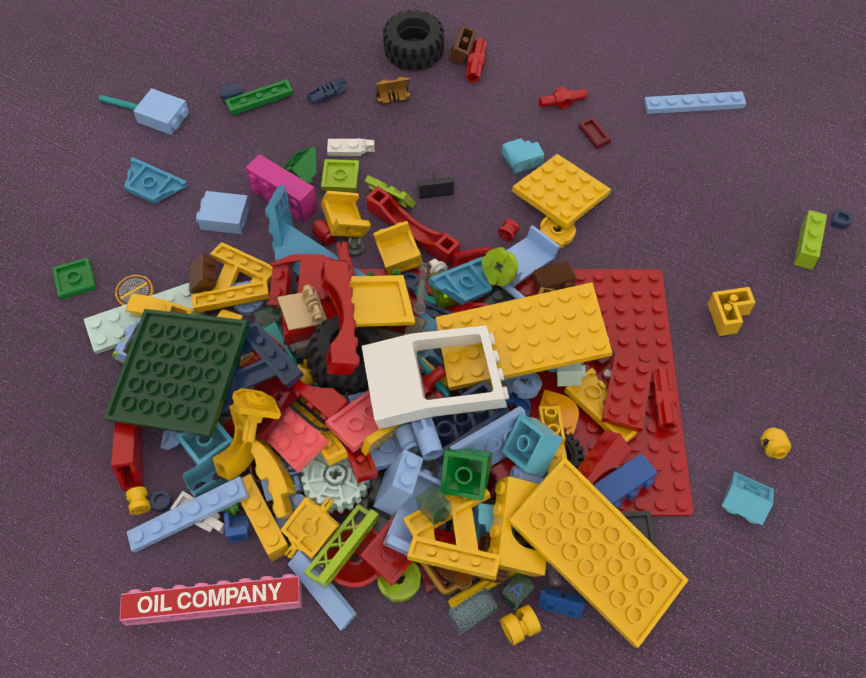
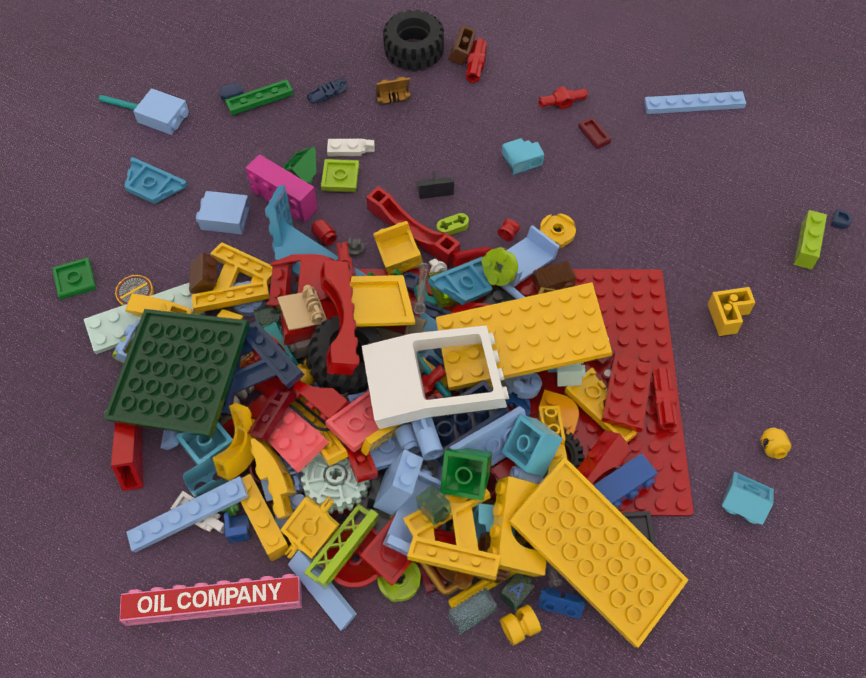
yellow wheel [126,487,151,515] -> none
dark blue tile [150,490,172,512] -> none
yellow piece [232,388,281,443] -> none
yellow panel [320,191,371,238] -> none
lime wing [365,175,416,209] -> none
yellow plate [512,154,611,229] -> none
none -> lime beam [437,213,469,236]

